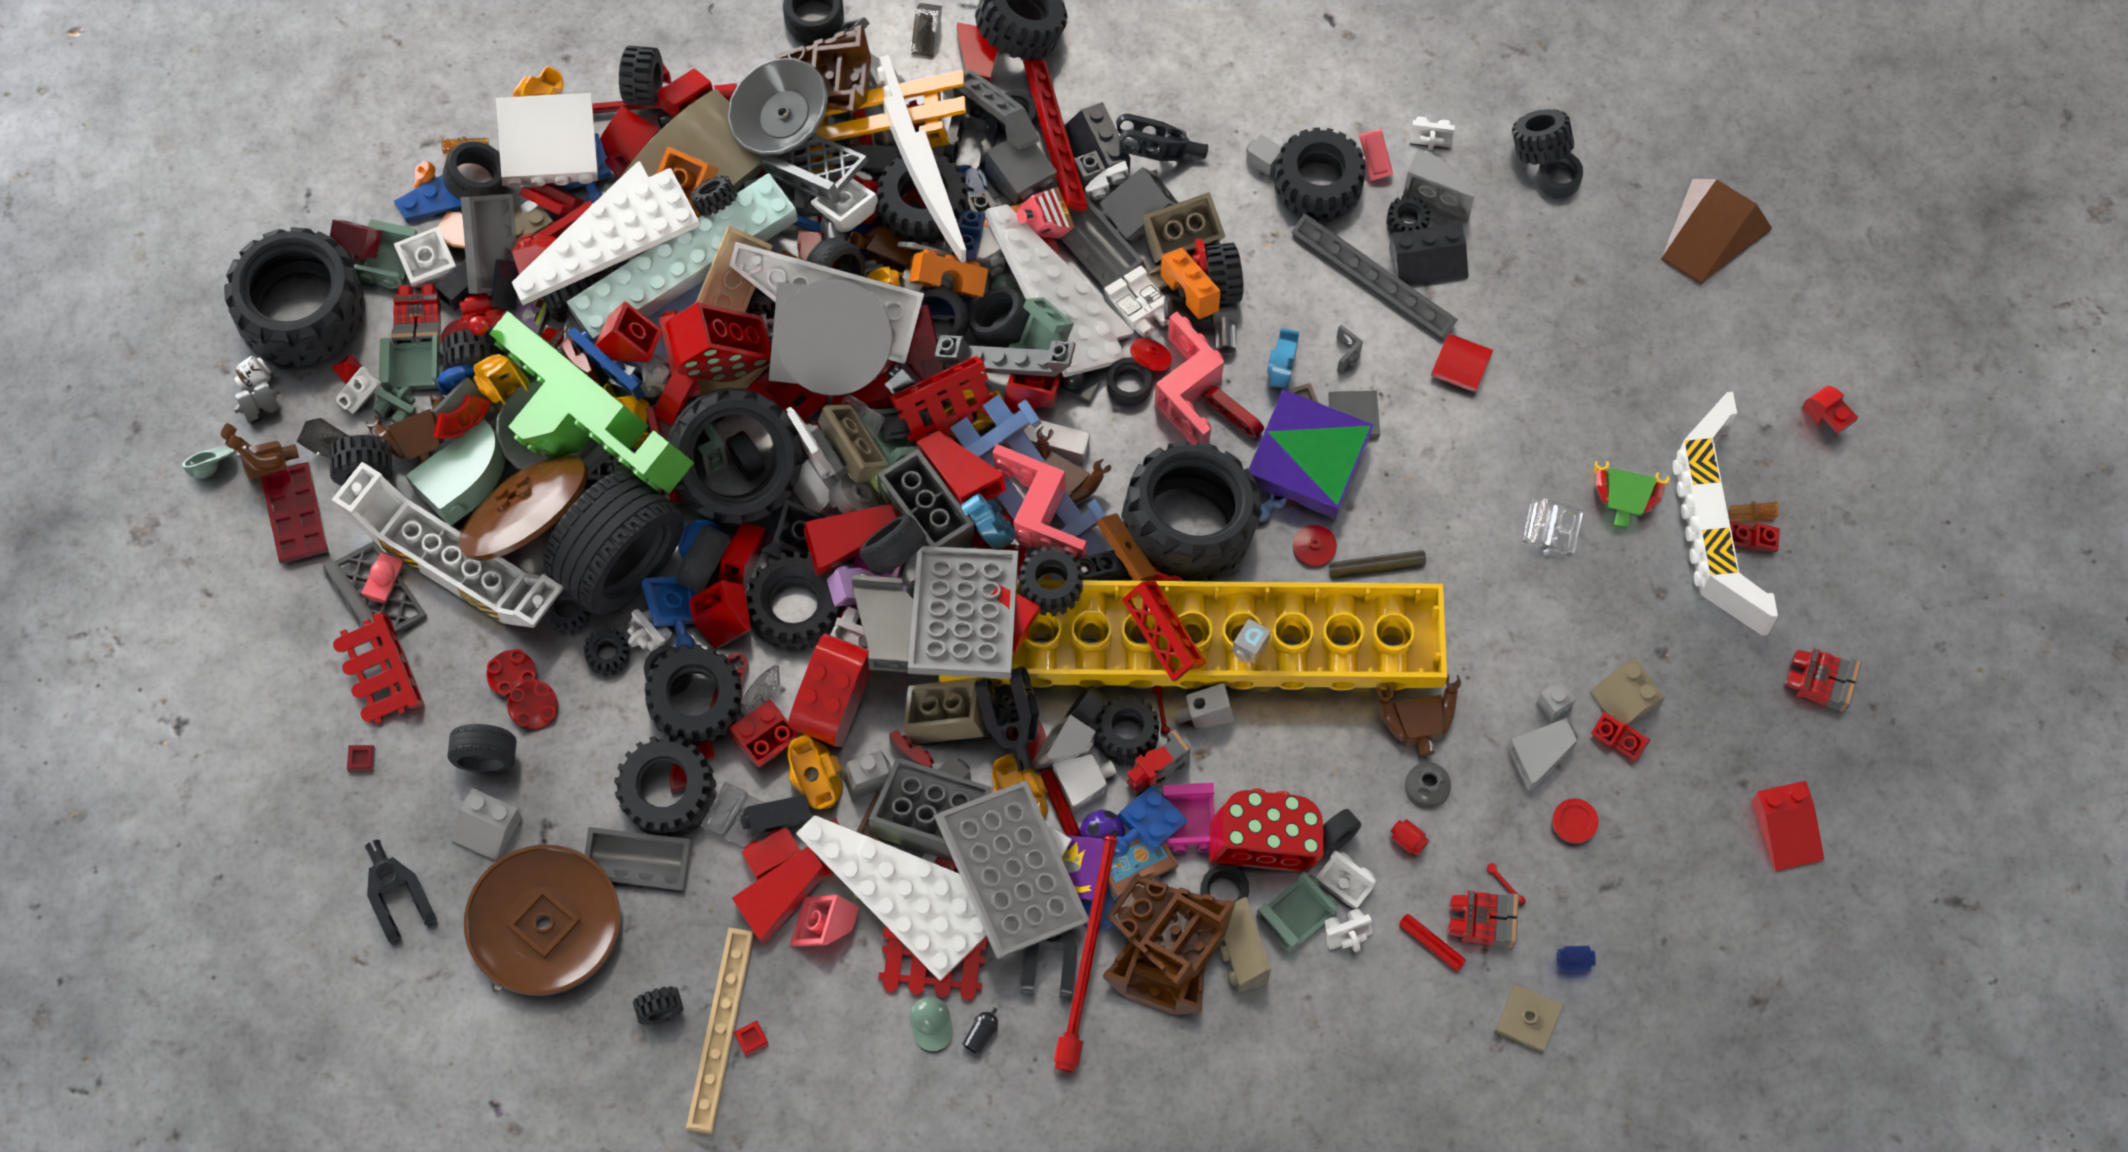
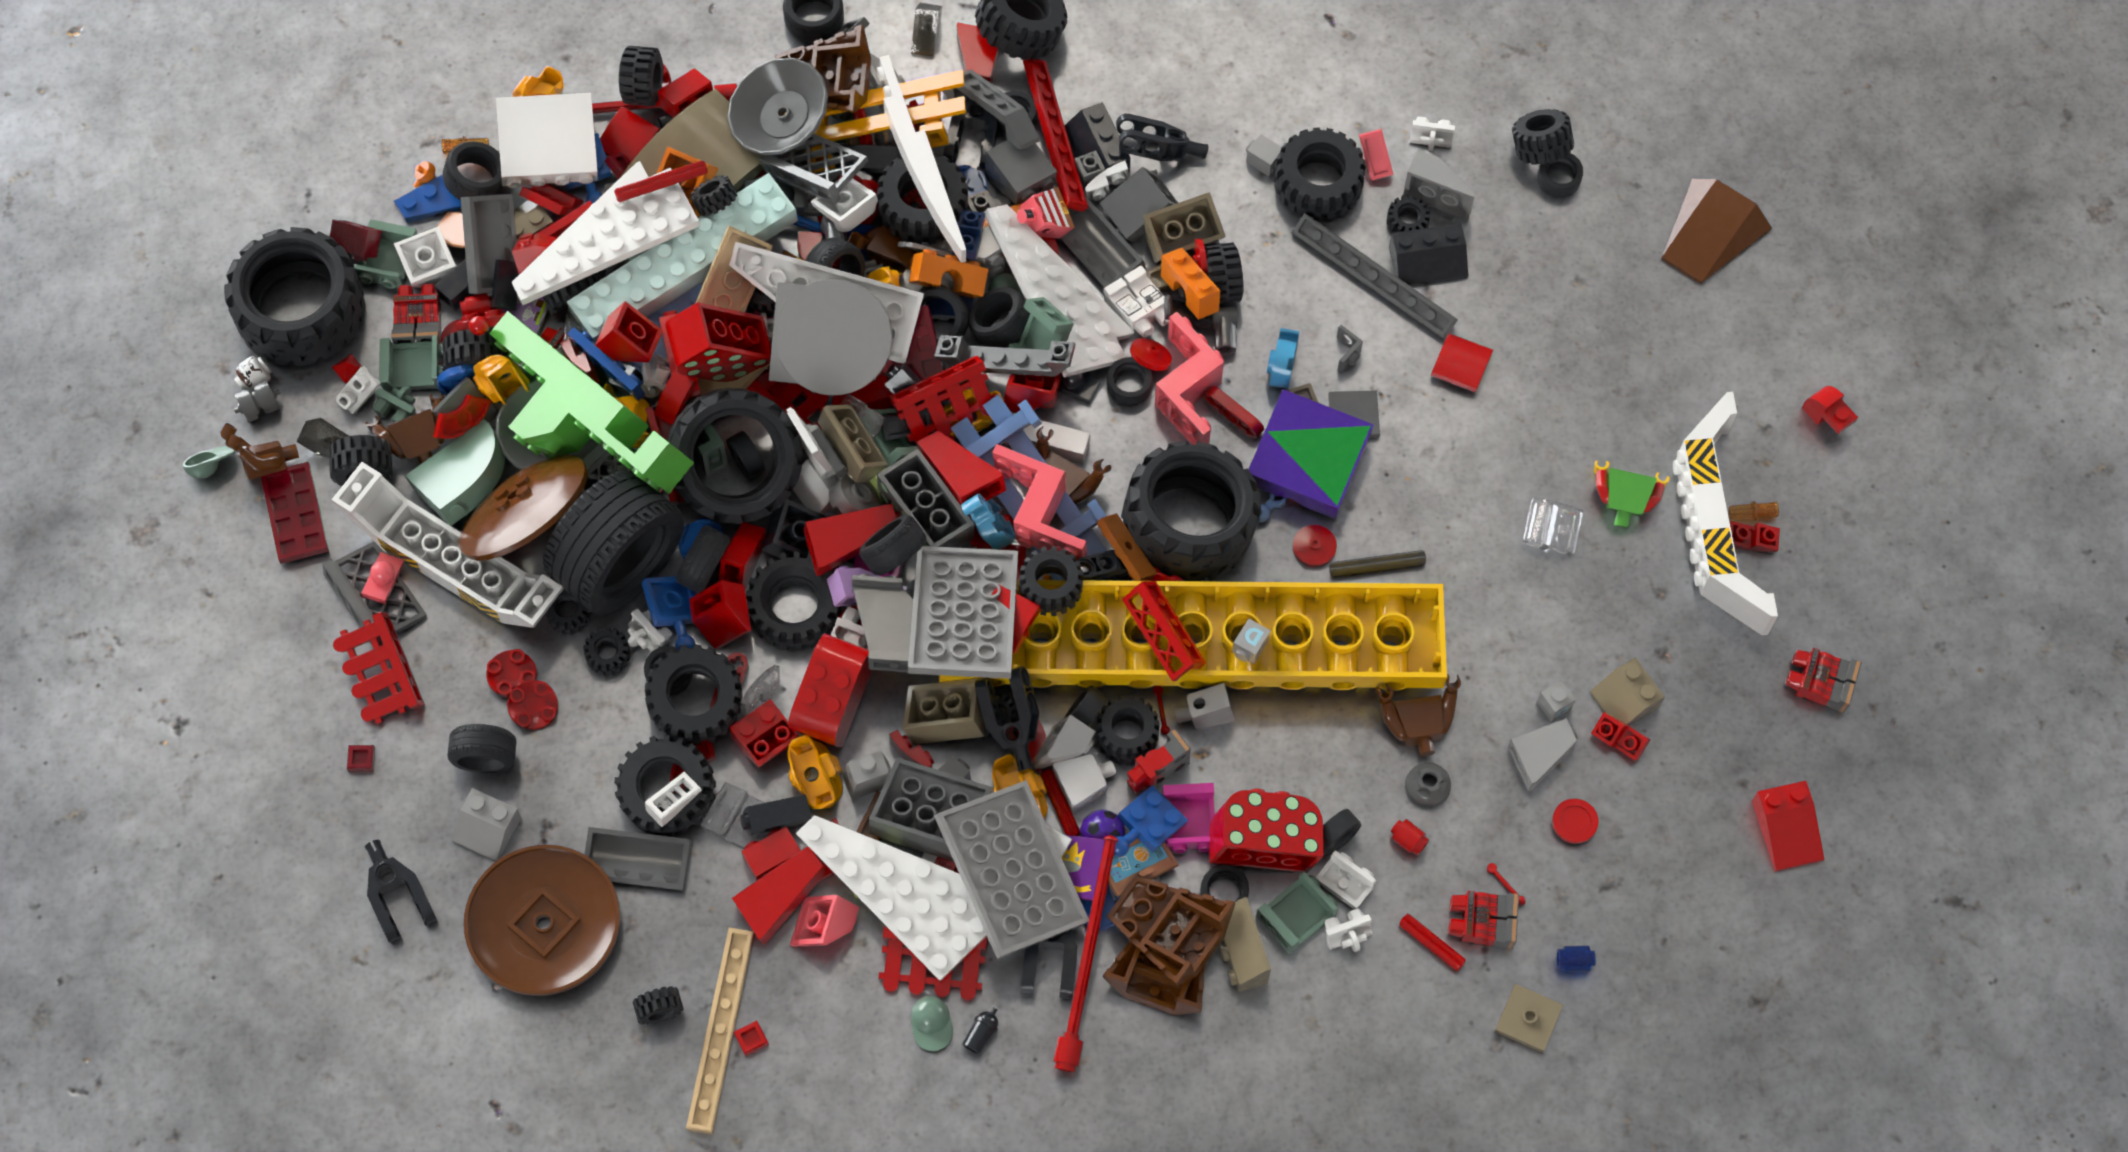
none -> red axle [614,160,708,202]
none -> white slope [645,771,701,827]

